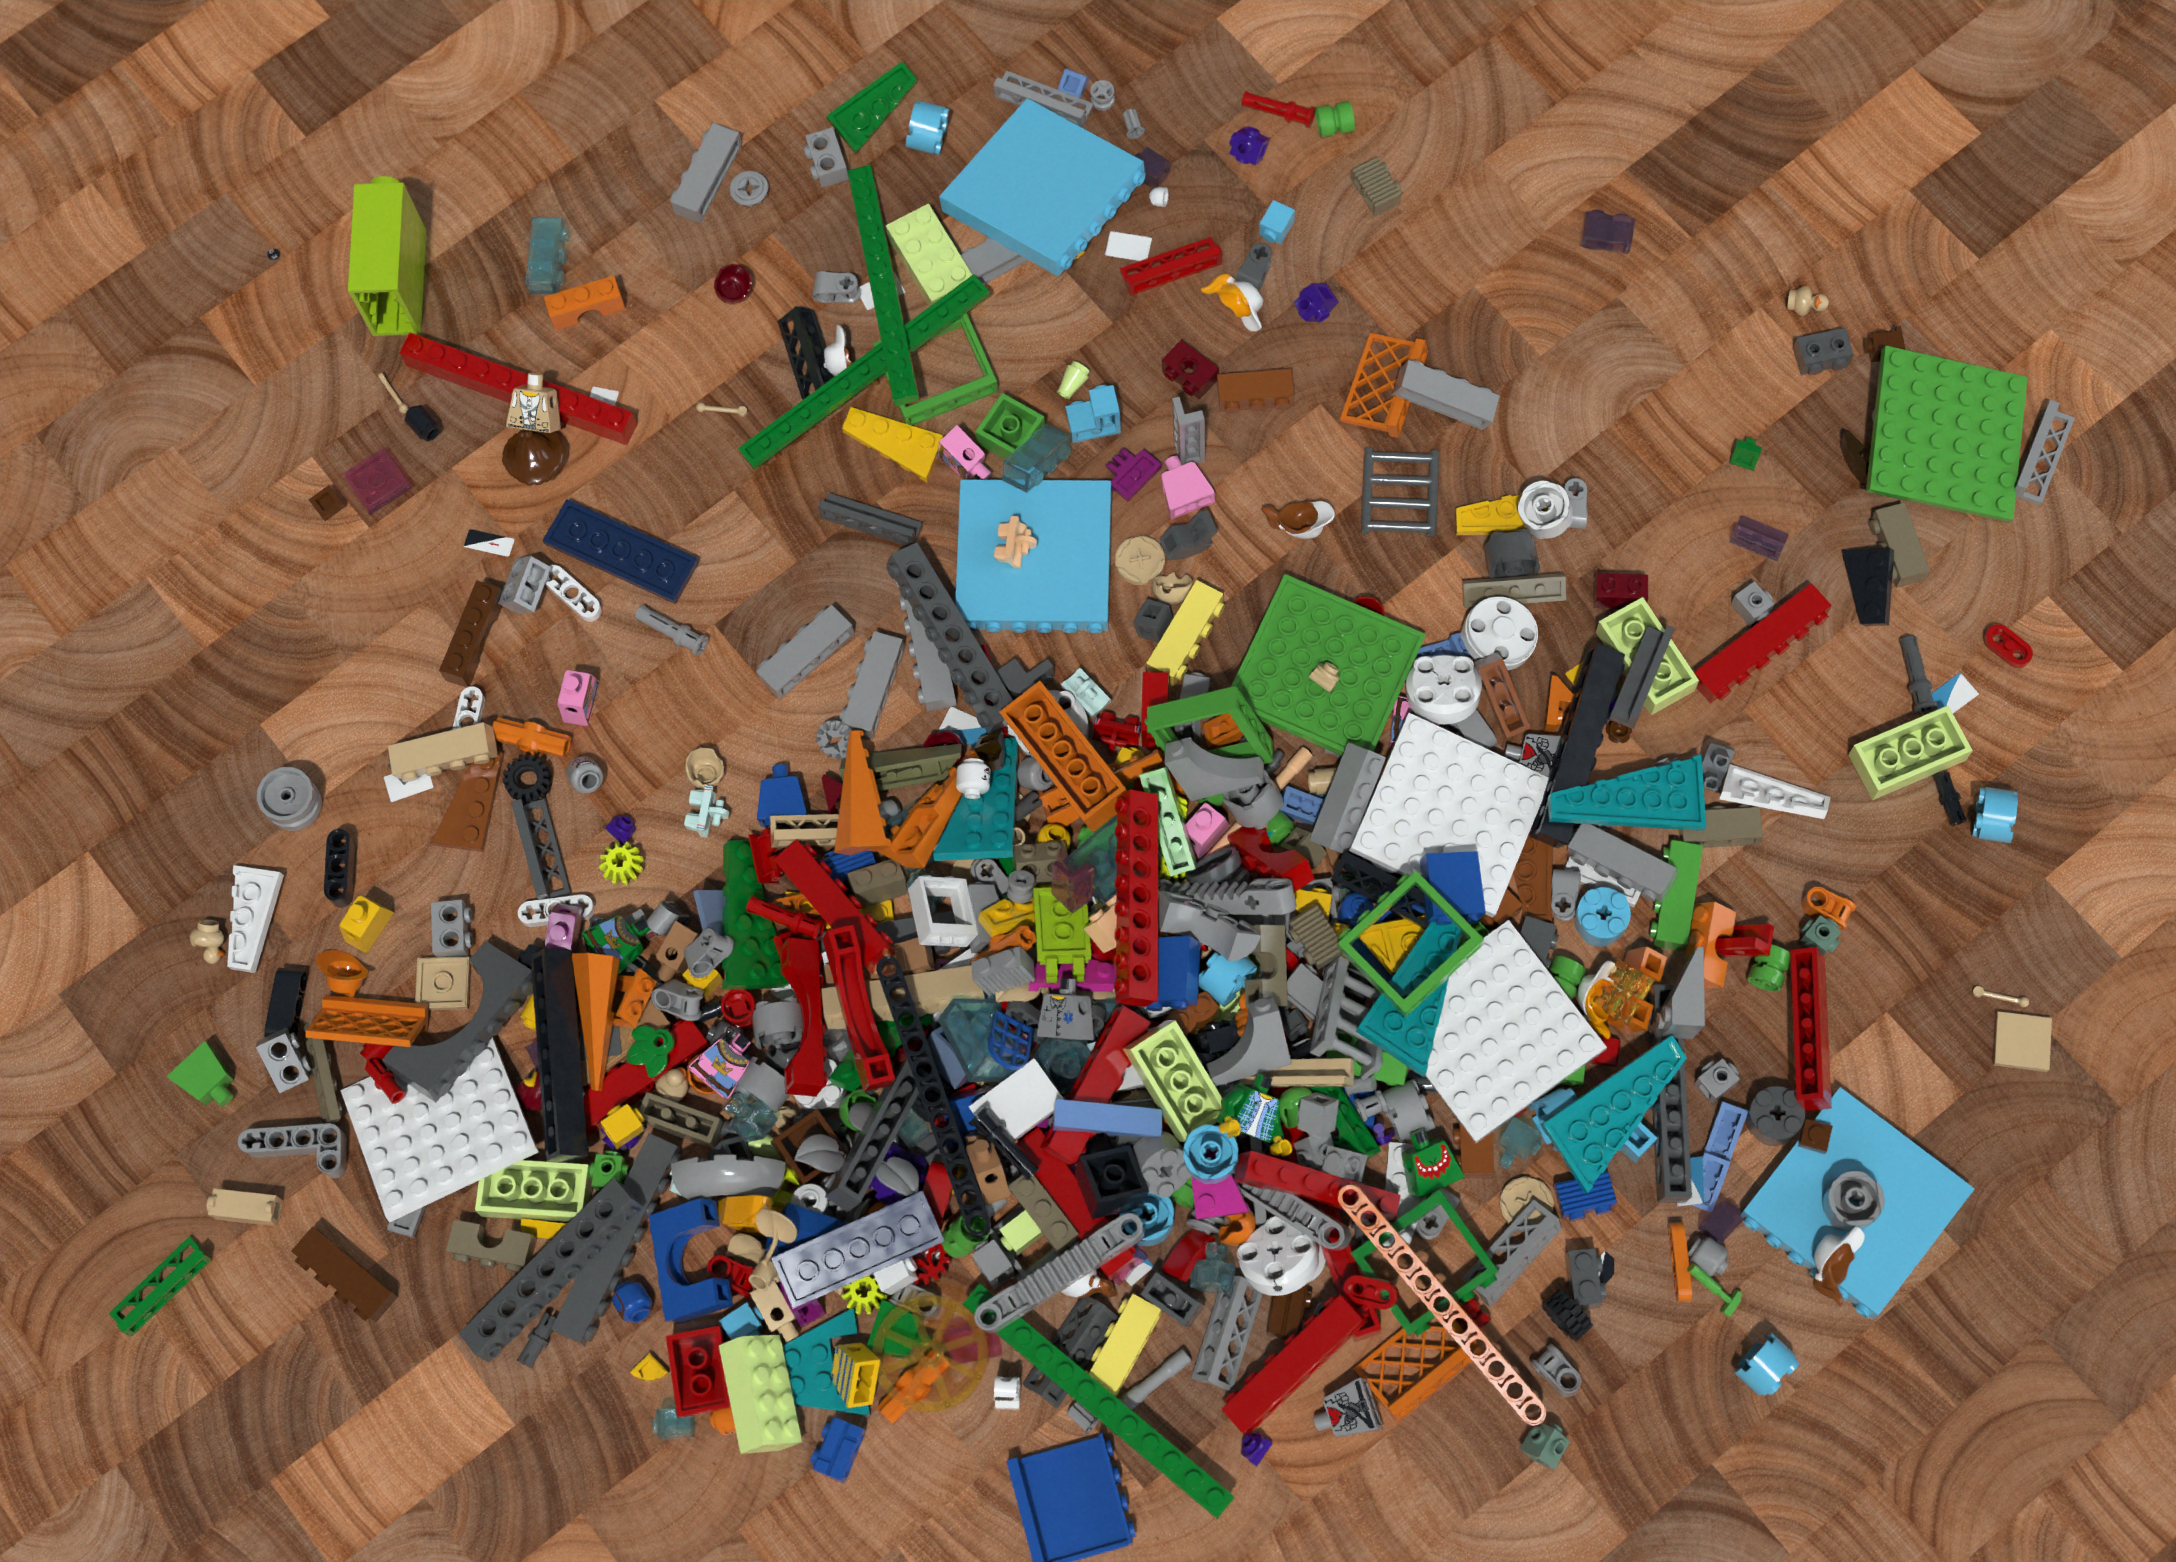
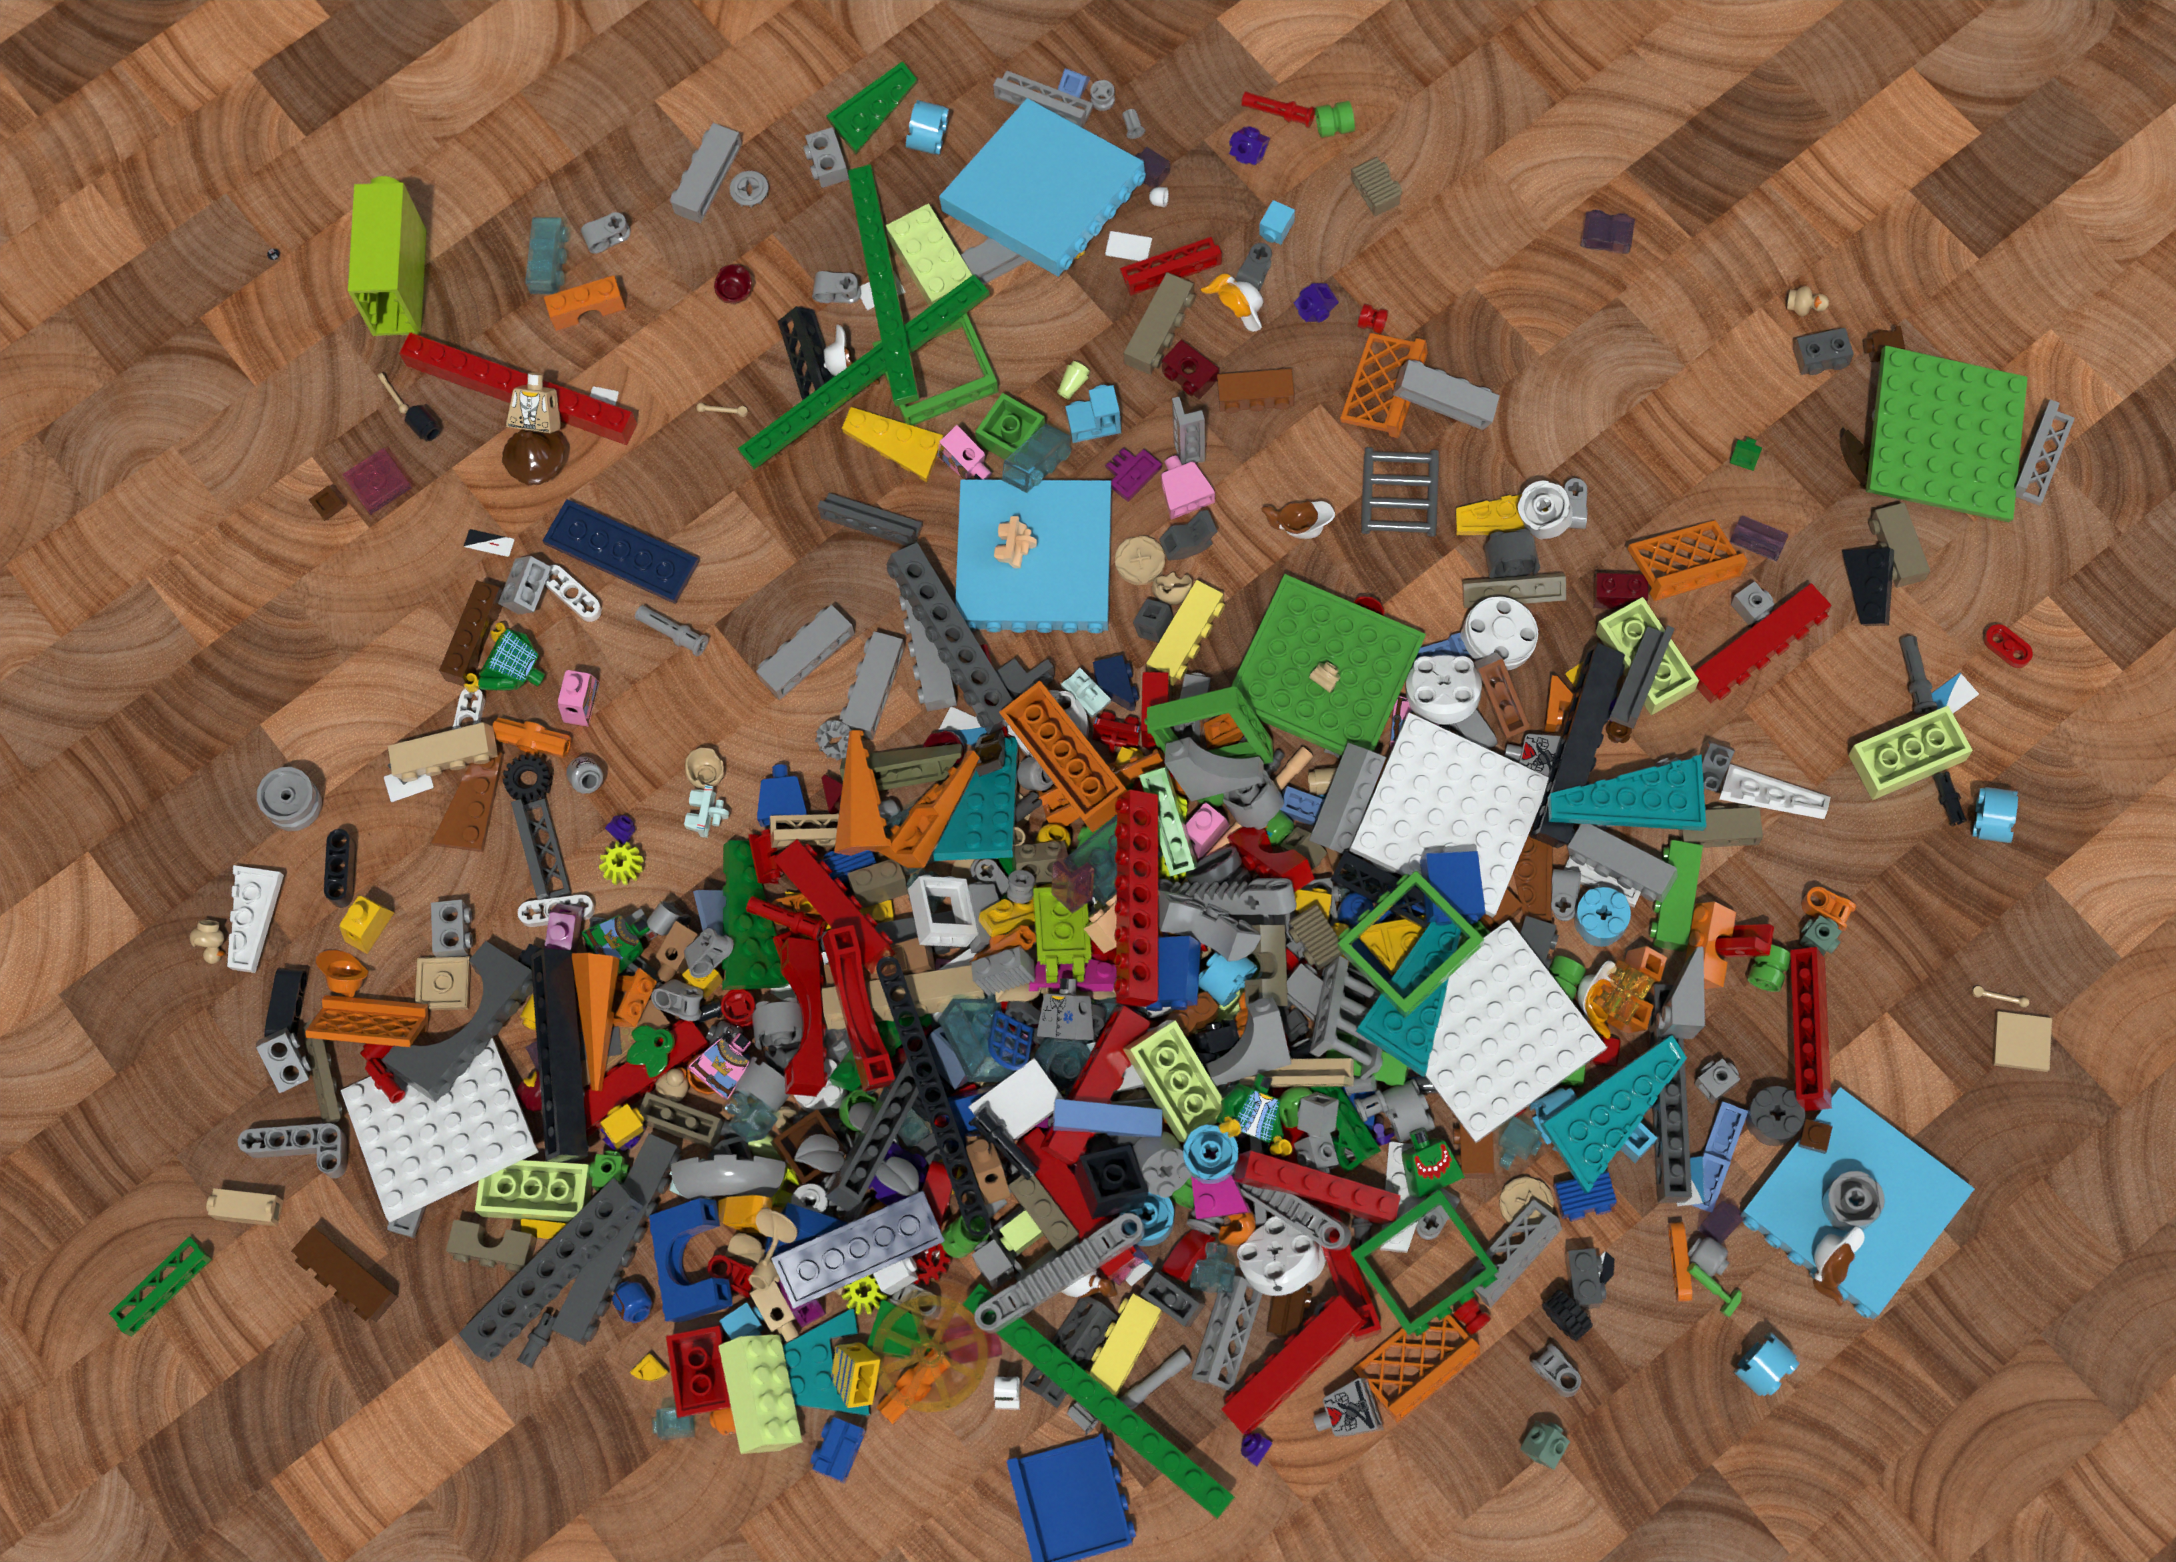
bright green torso [167,1041,234,1107] -> none
white head [956,758,990,799] -> none
light grey brick [1322,1145,1368,1182] -> none
beam [1338,1183,1546,1425] -> none
red plate [1343,1274,1399,1310] -> none
none -> green torso [464,622,545,693]
none -> light grey piece [581,212,631,253]
none -> dark blue slope [1093,655,1139,711]
none -> dark tan brick [1124,272,1196,375]
none -> red wheel [1357,304,1389,334]
none -> orange fence [1628,520,1748,601]

